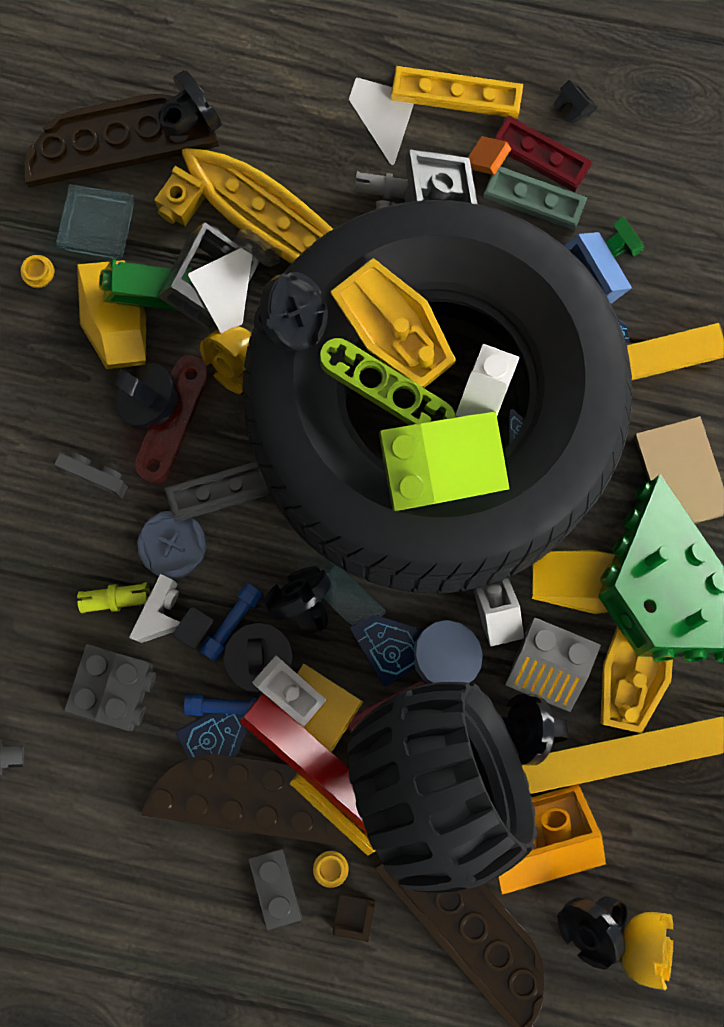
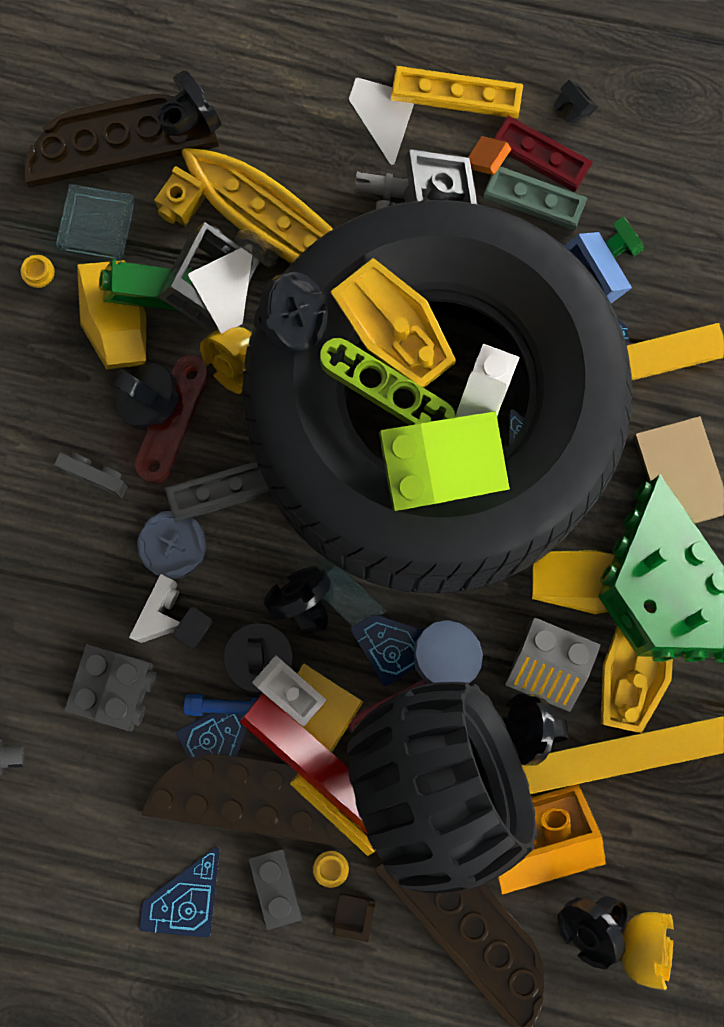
neon yellow pin [77,582,151,614] -> none
blue bar [199,583,264,662] -> none
white slope [473,578,524,646] -> none
none -> dark blue sticker [140,847,220,937]

